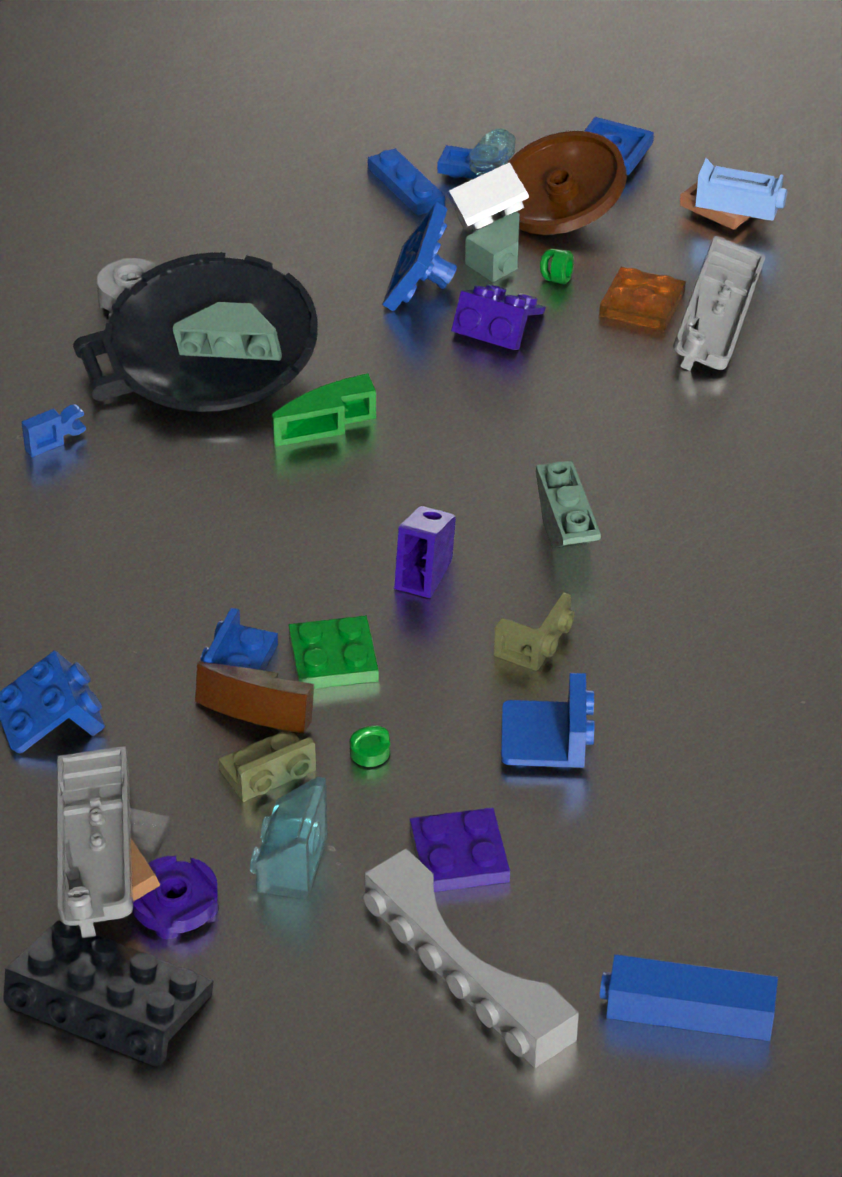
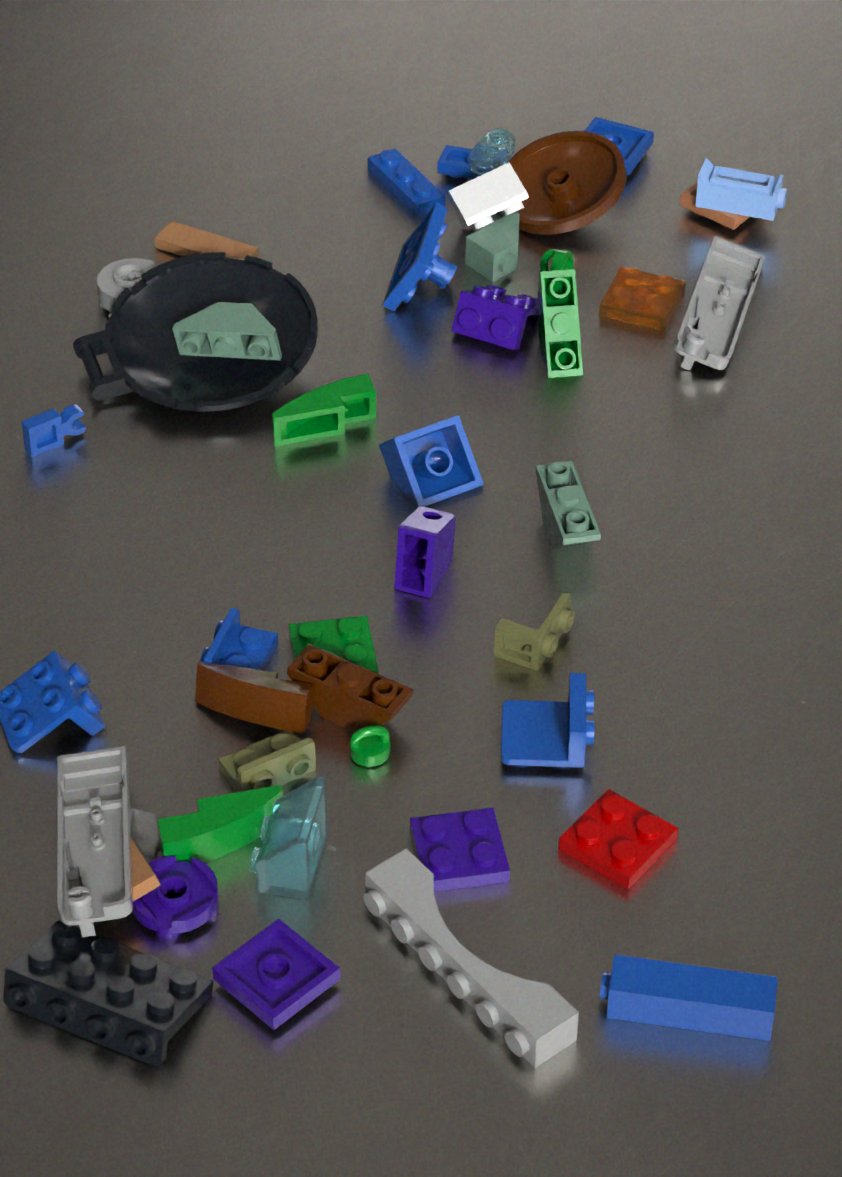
none -> medium nougat tile [154,221,259,259]
none -> green slope [157,785,284,863]
none -> dark purple plate [212,918,340,1030]
none -> reddish brown slope [287,644,413,732]
none -> blue slope [379,415,484,509]
none -> slope [537,269,583,378]
none -> red plate [558,789,678,890]

